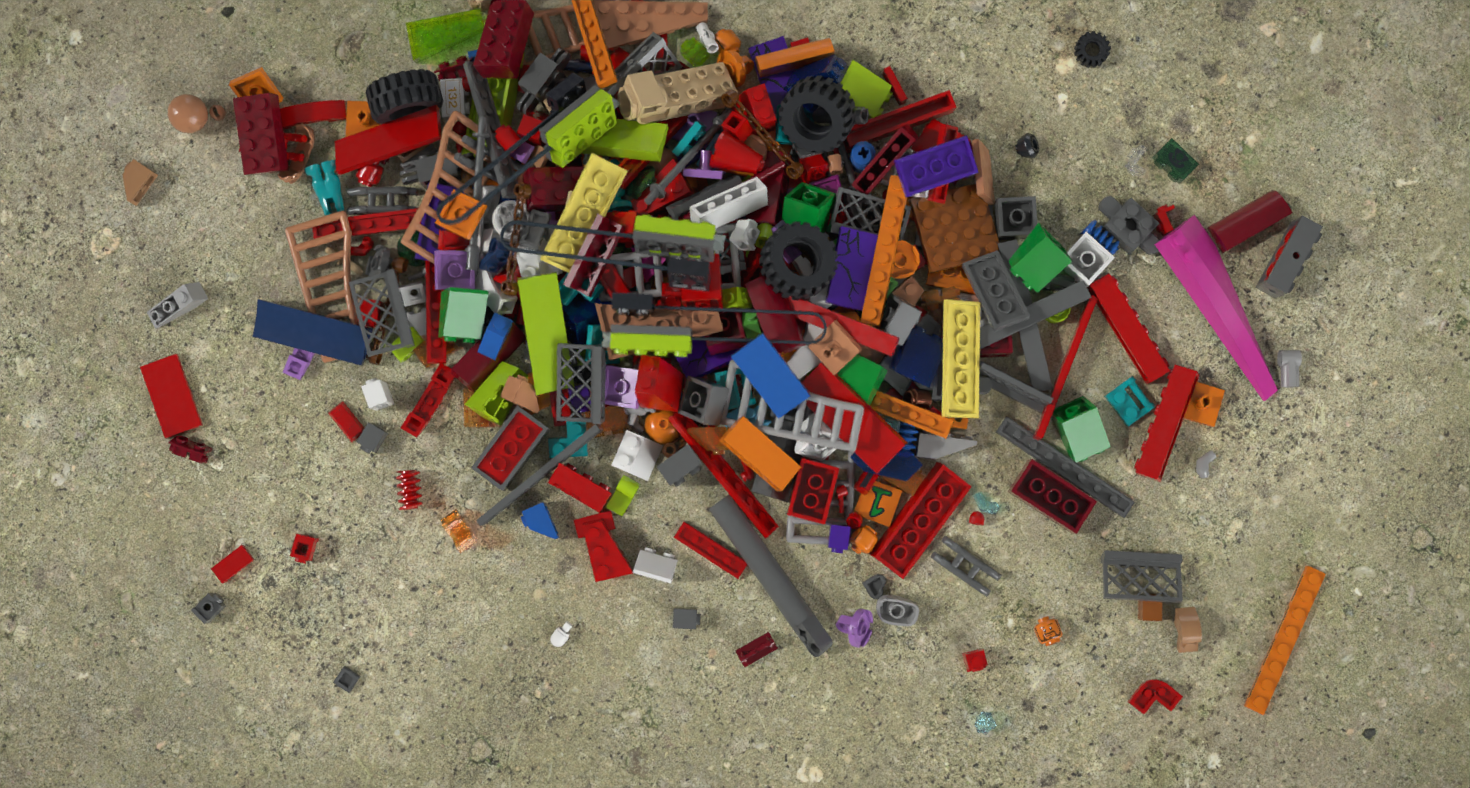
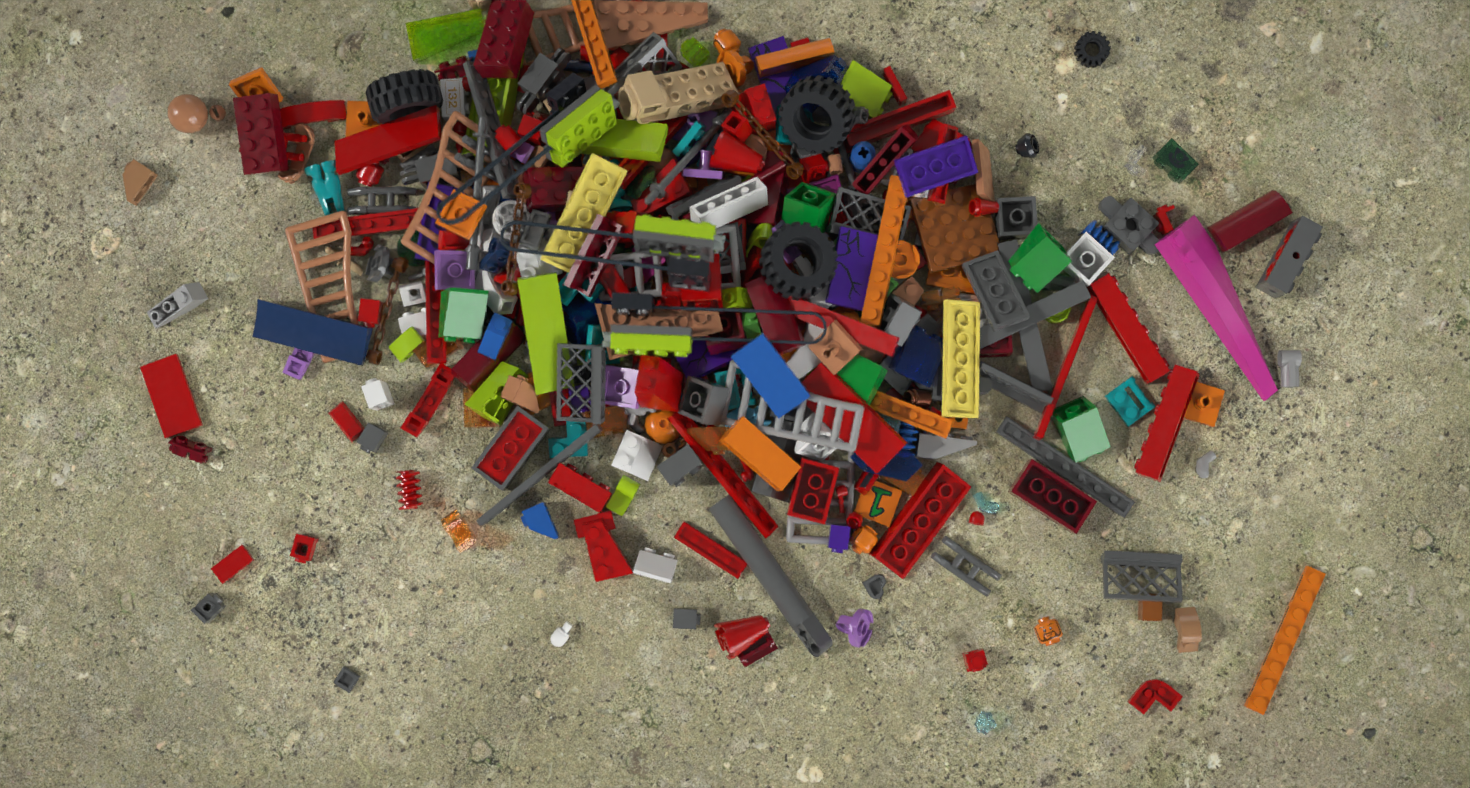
dark grey fence [349,269,415,357] -> none
white pin [696,22,719,53] -> none
white brick [729,219,760,251] -> none
light grey piece [876,595,919,626] -> none
none -> red cone [714,615,770,660]
none -> red cone [969,198,999,217]

